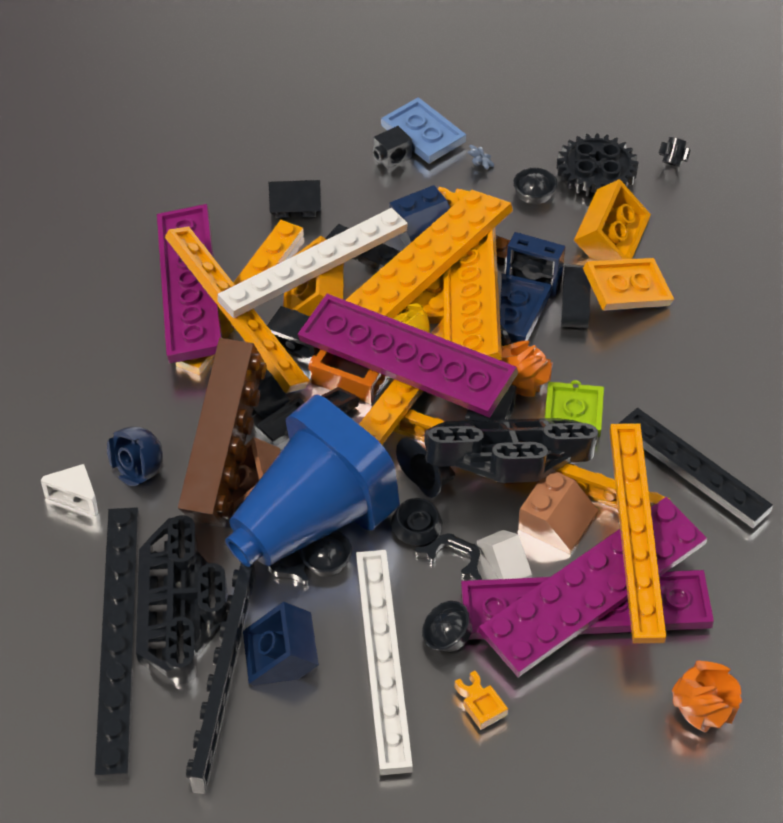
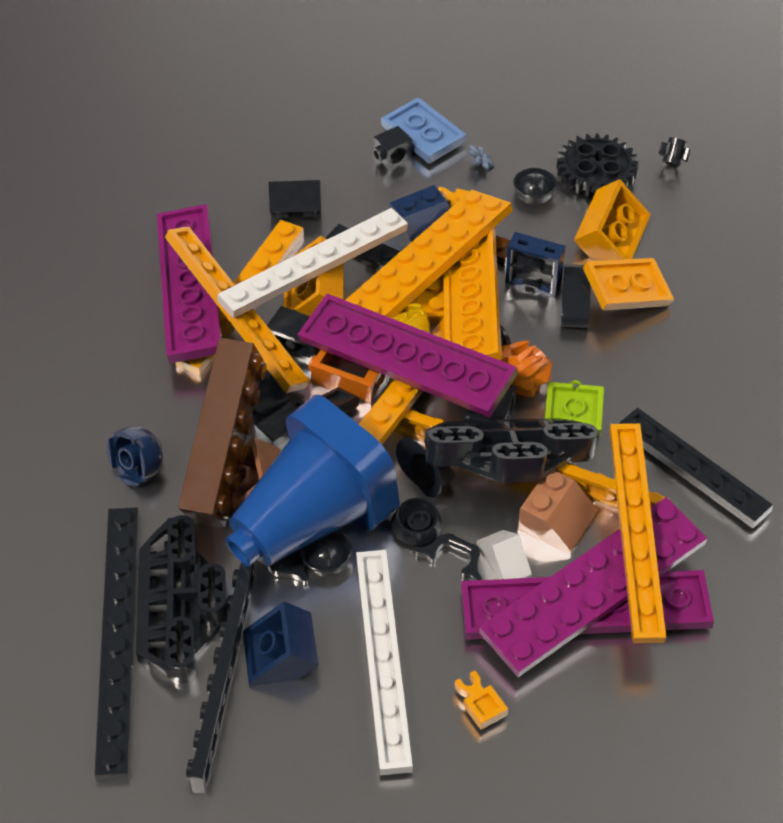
white slope [41,464,99,516] -> none
black hat [422,600,472,652] -> none
dark blue wing [500,273,552,343] -> none
orange hair [672,660,743,733] -> none

